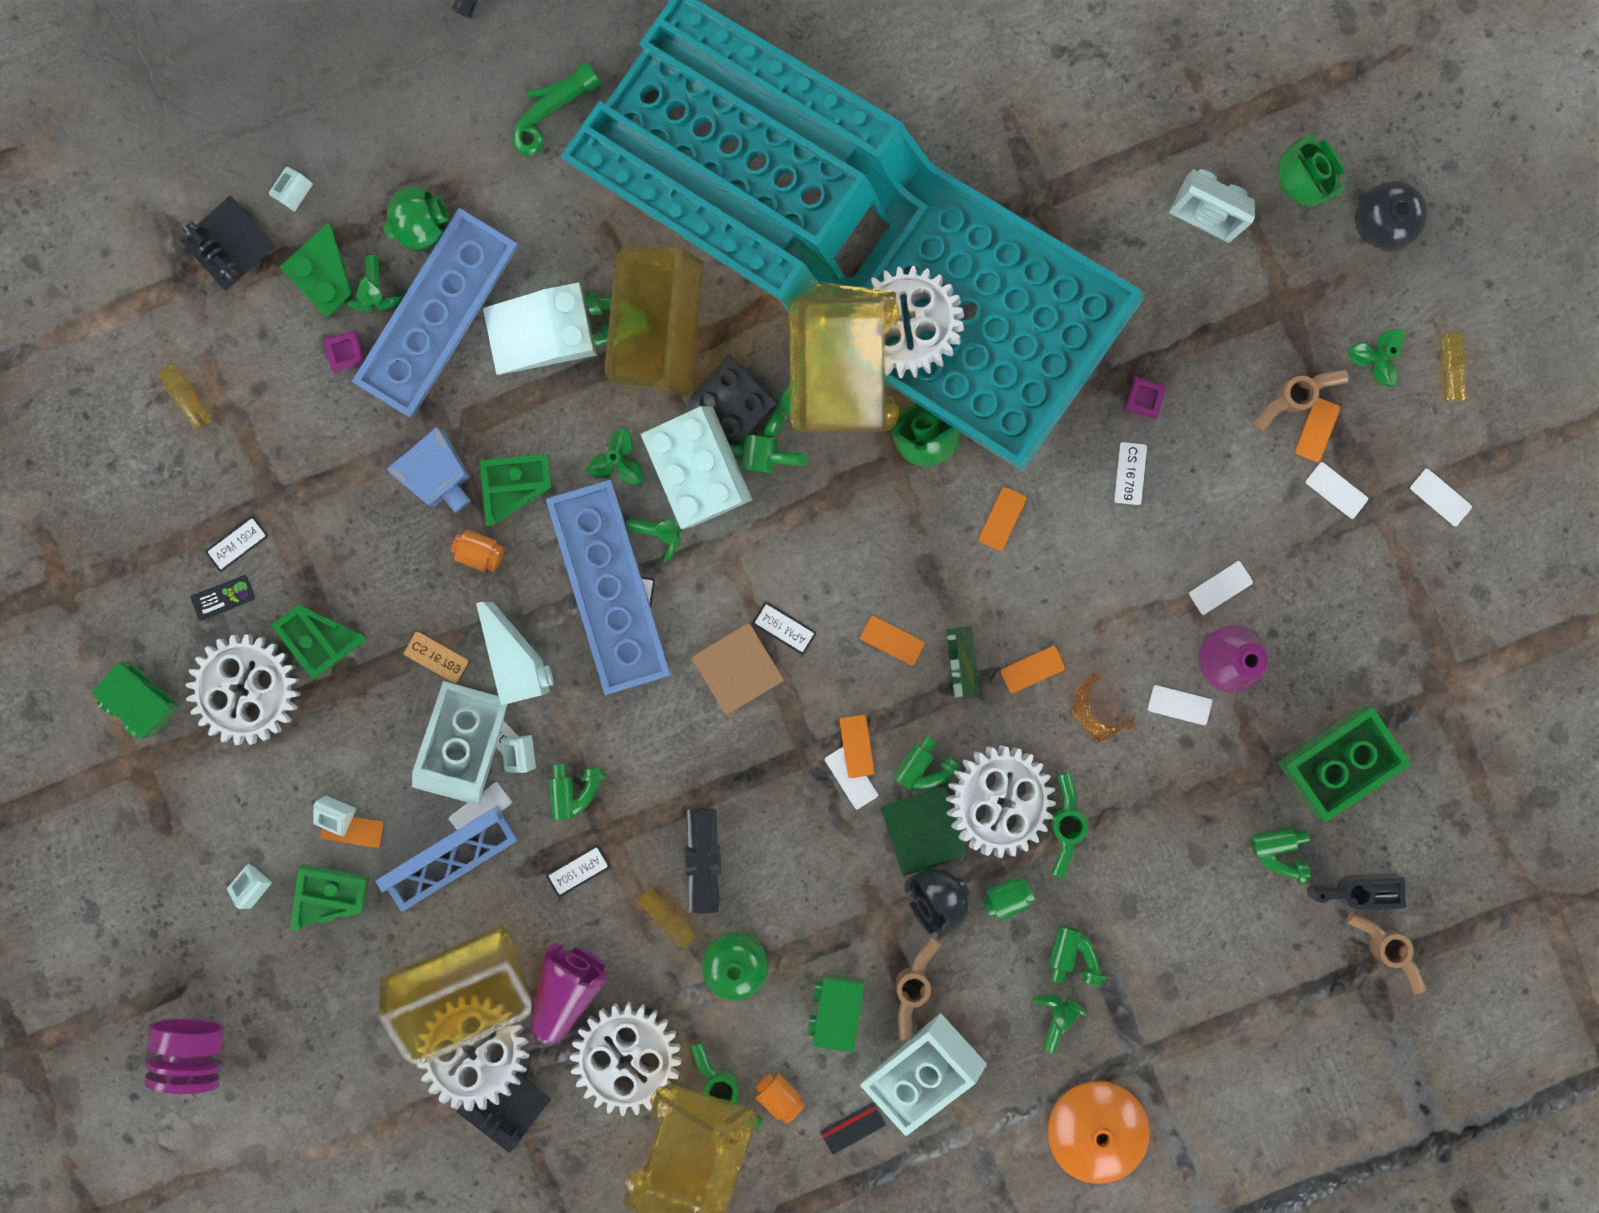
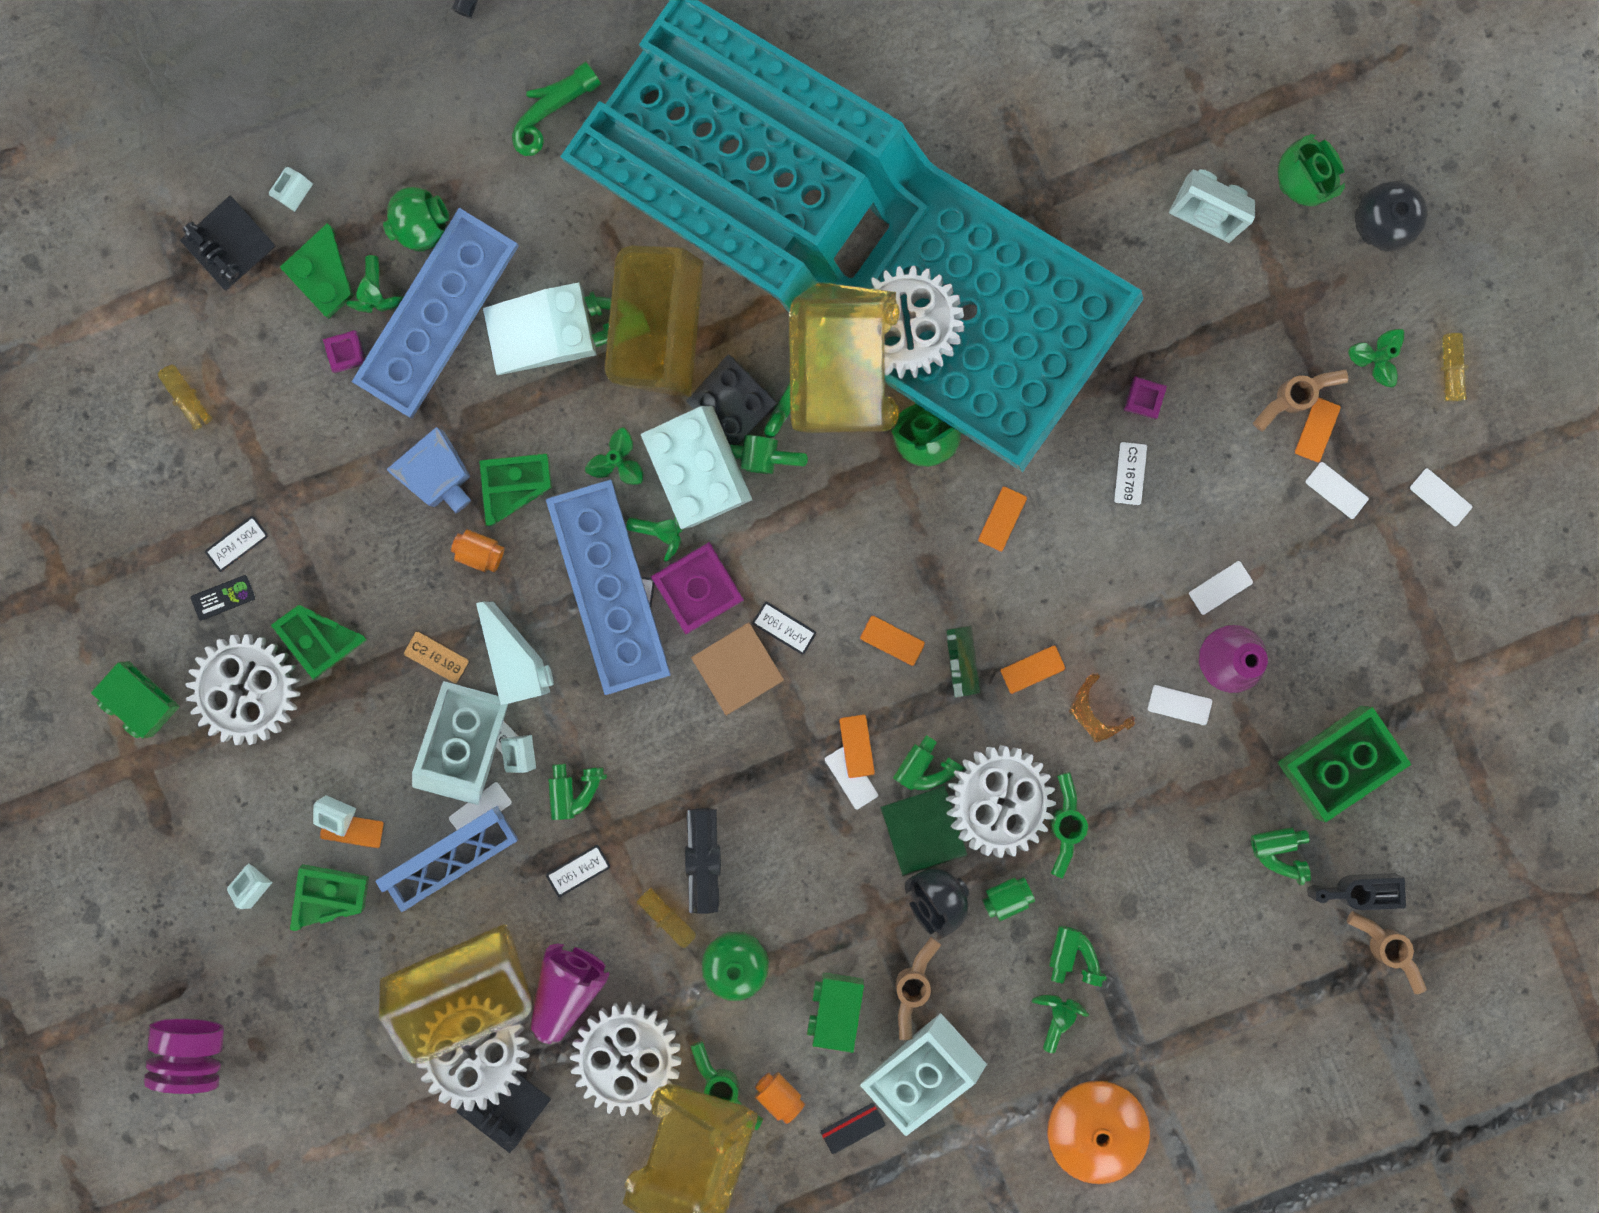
none -> magenta tile [651,542,744,635]

